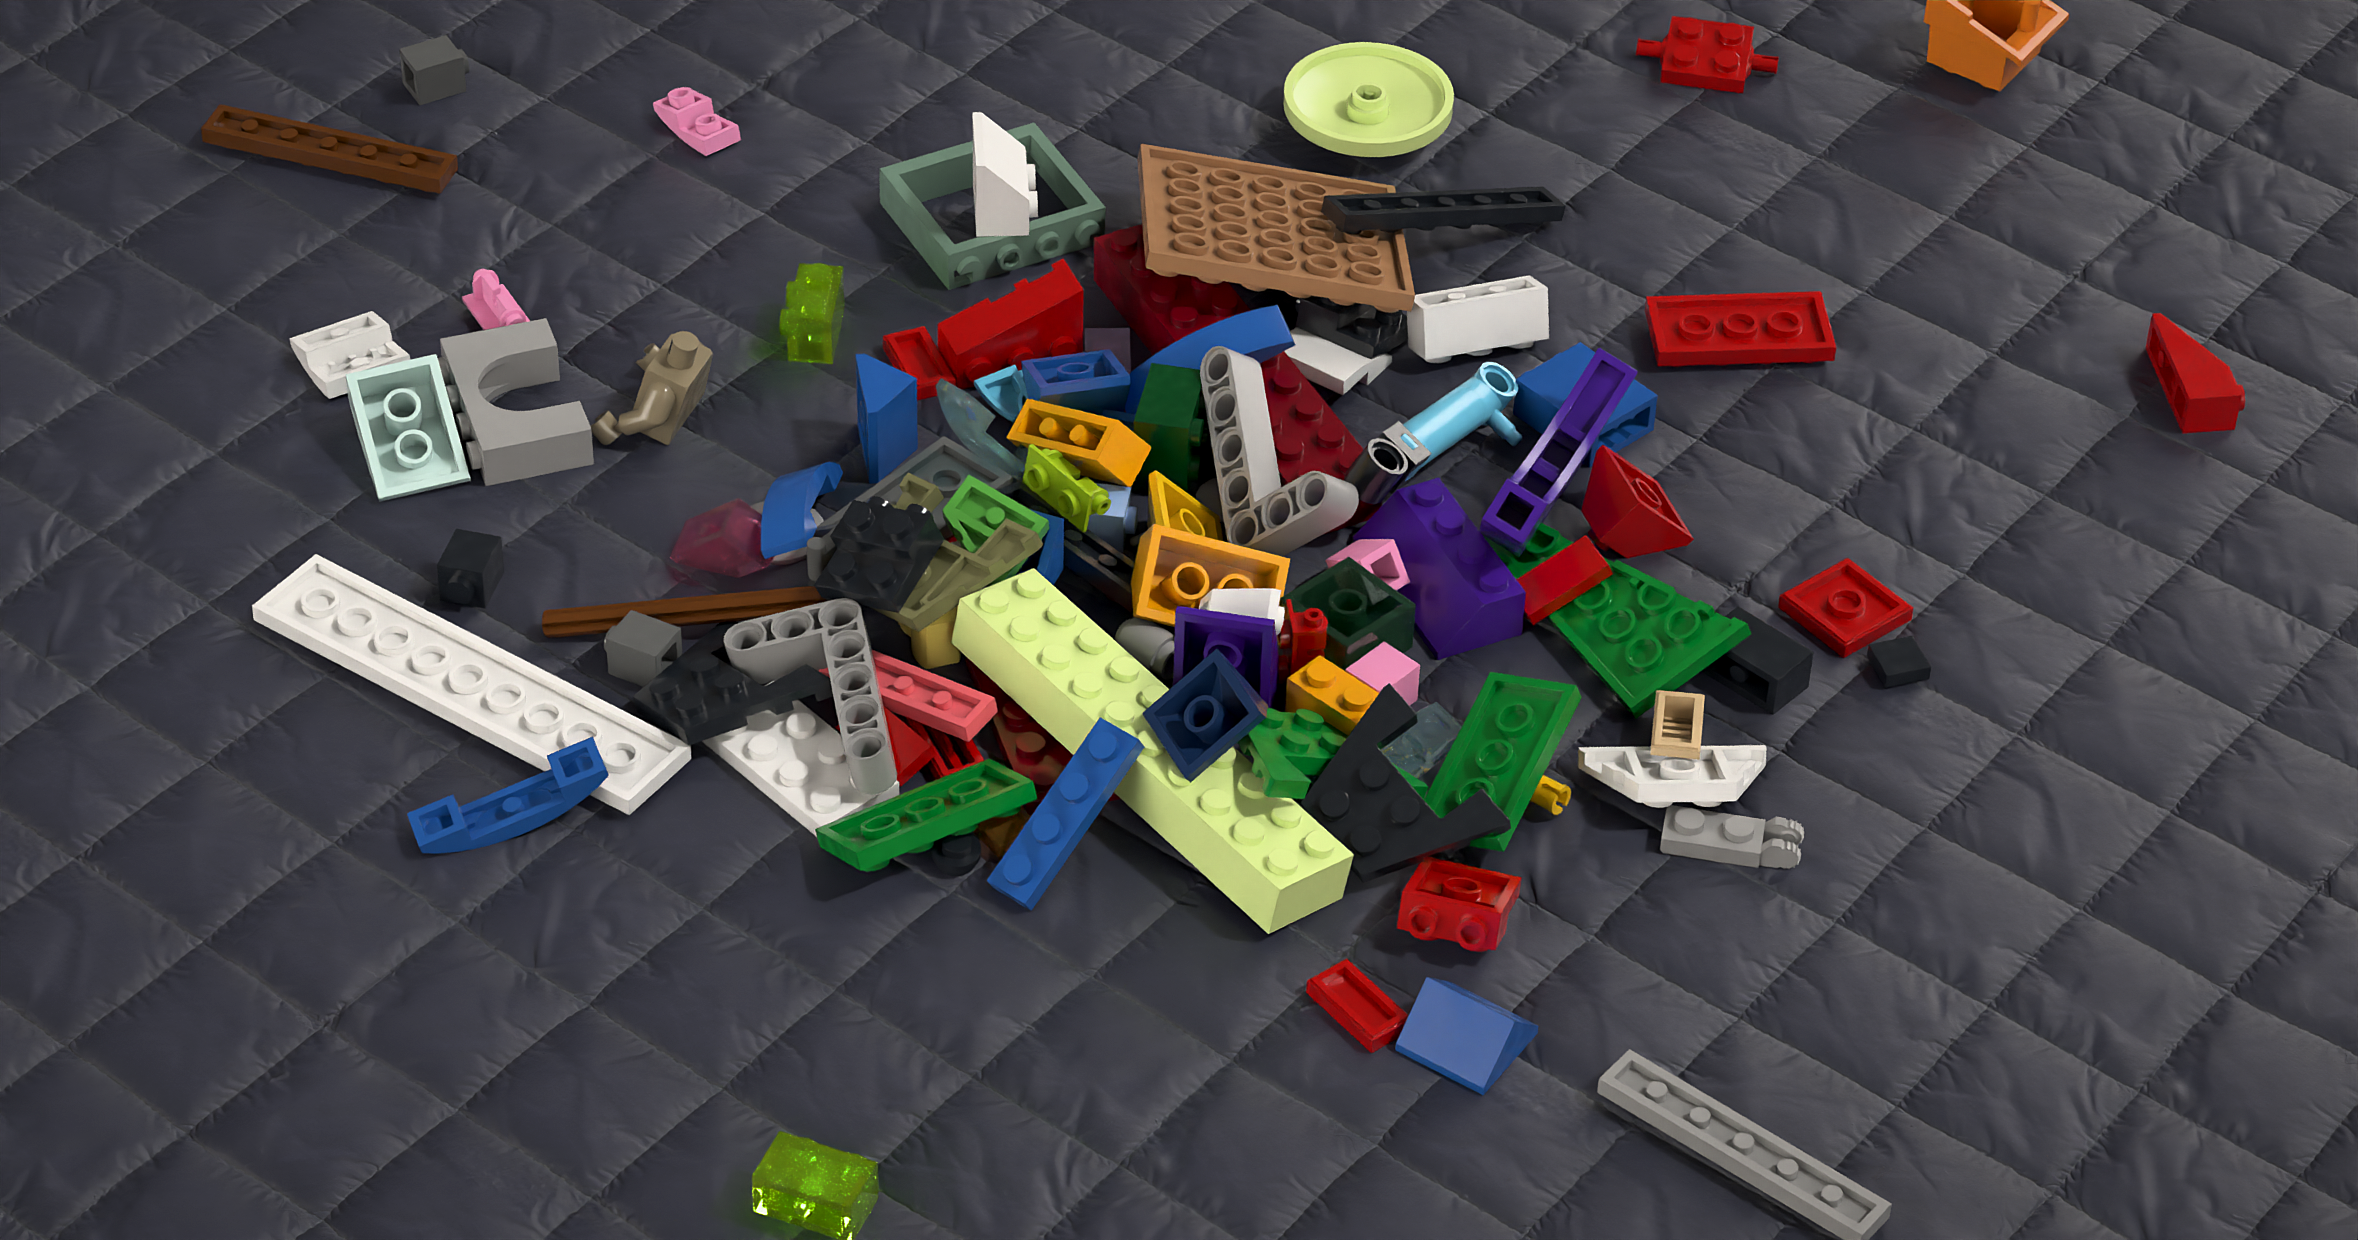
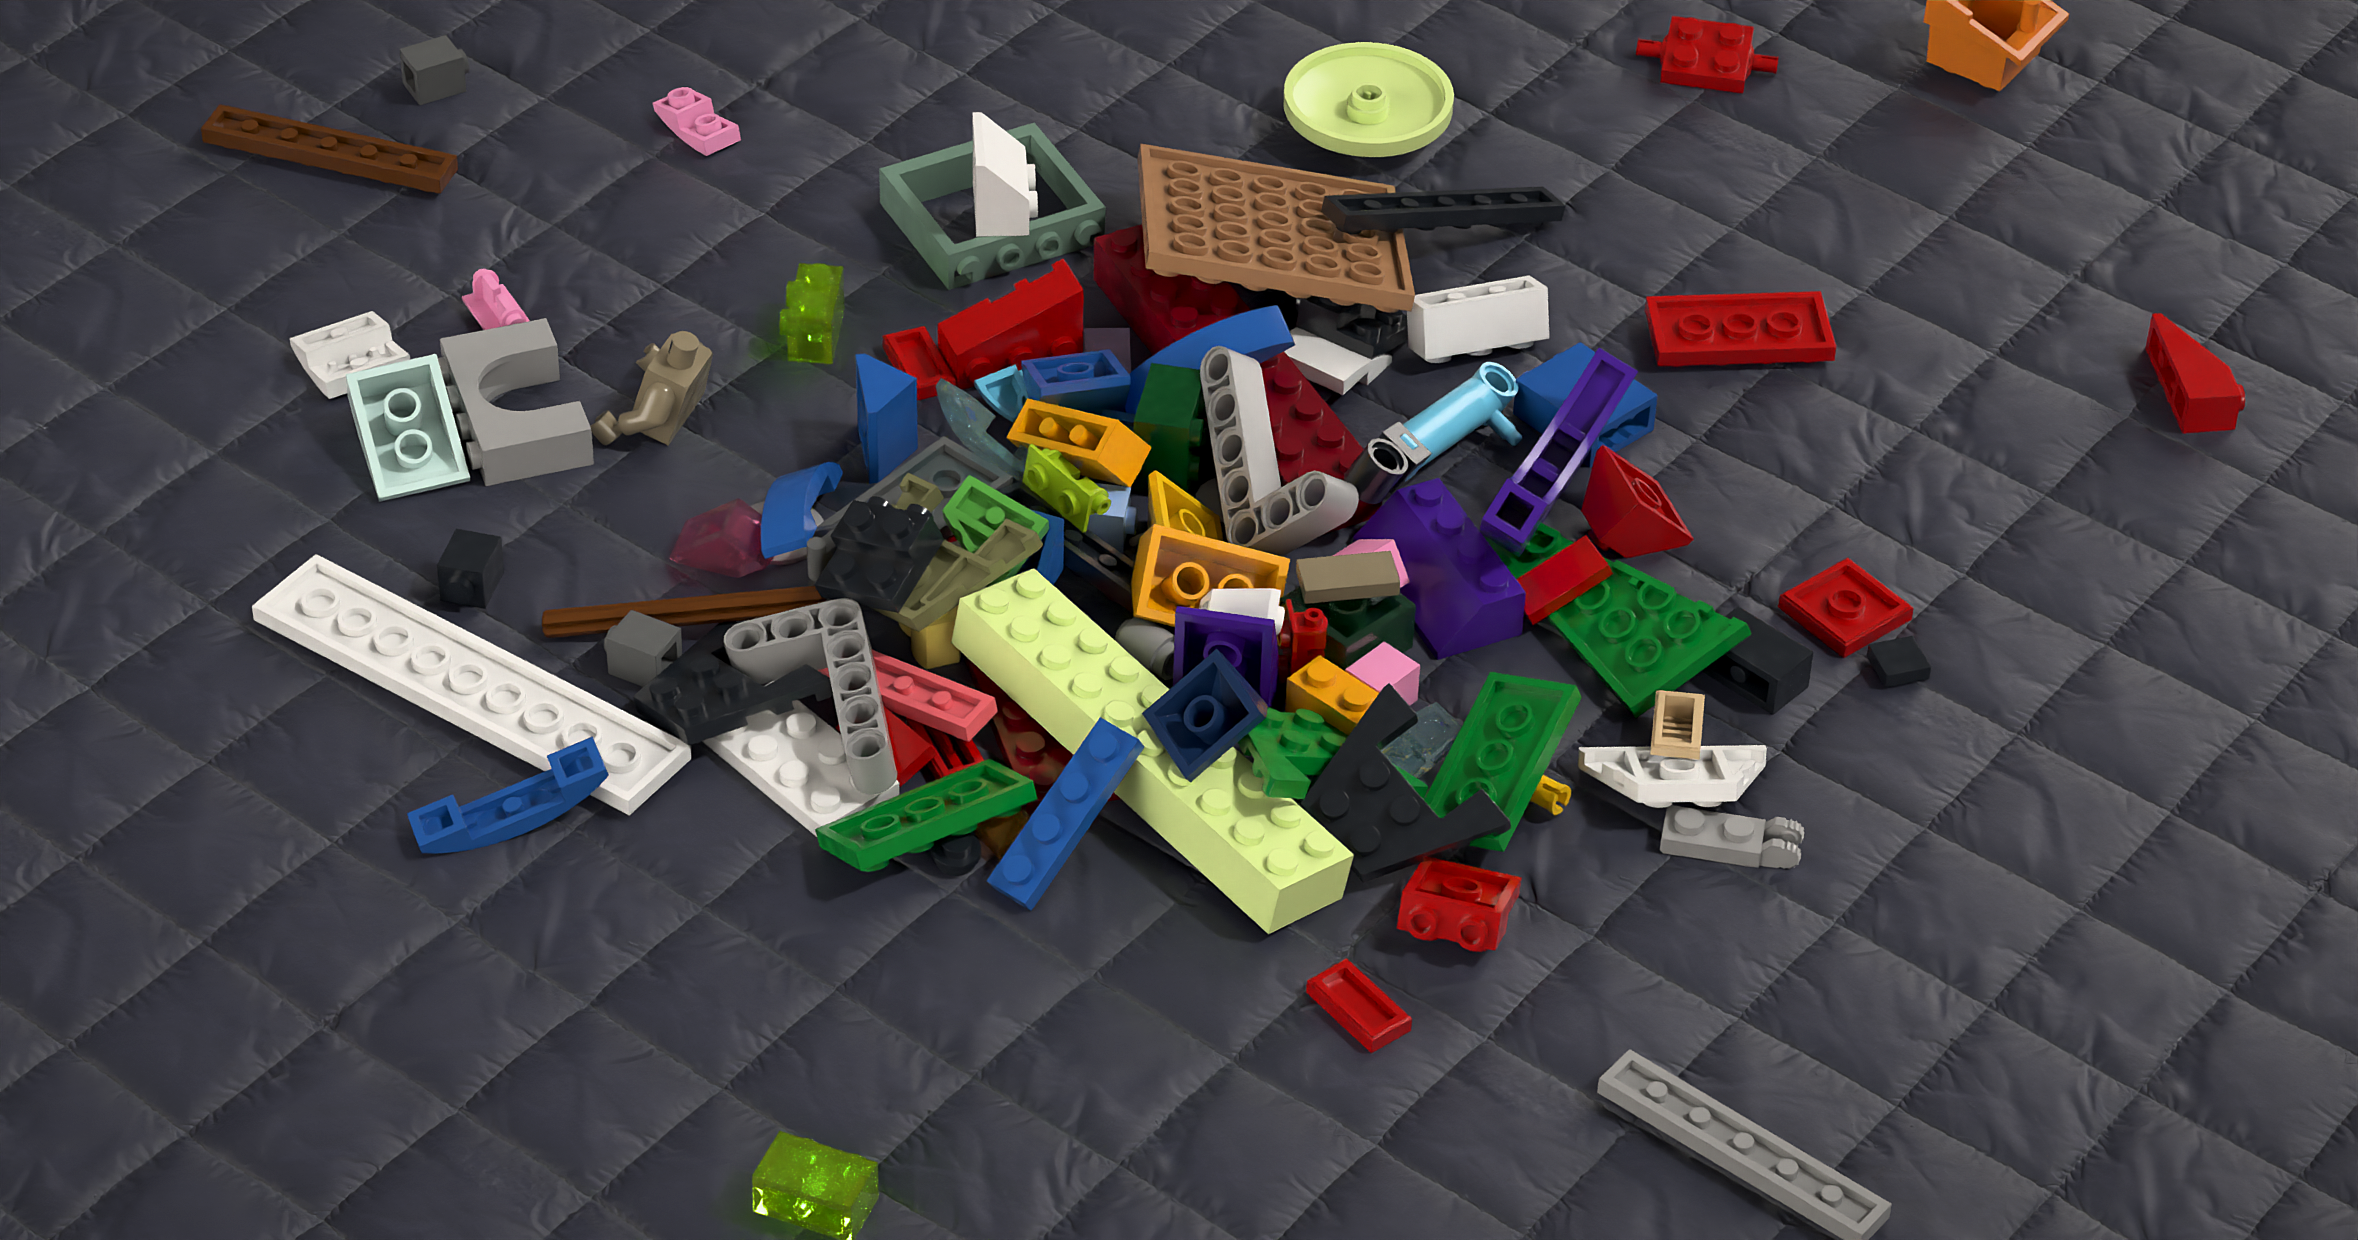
blue slope [1395,977,1539,1095] -> none
none -> dark tan tile [1296,551,1400,604]

